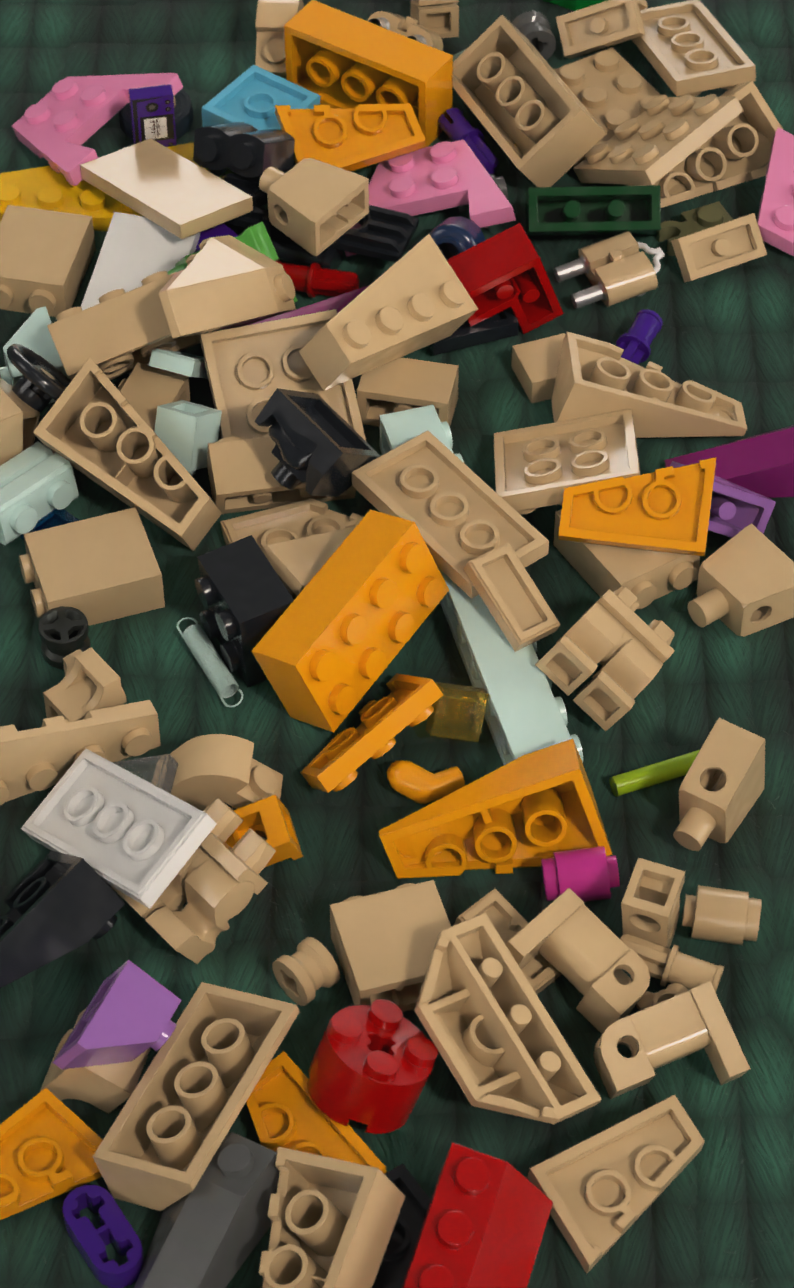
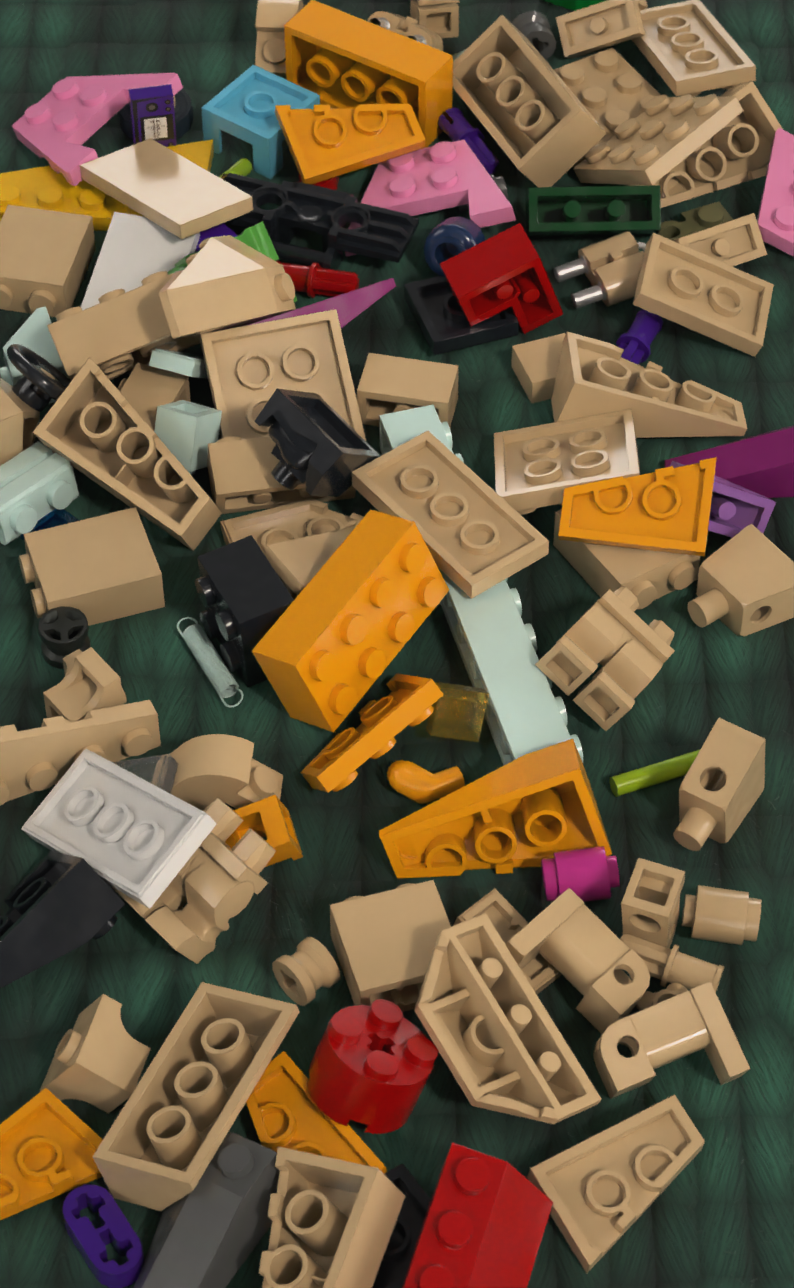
medium lavender slope [53,960,182,1069] -> none
black brick [193,122,295,178] -> none
tan torso [259,158,369,257] -> none
tan wedge [299,234,478,391] -> none
tan tile [464,542,560,652] -> none
none -> tan plate [633,232,774,357]

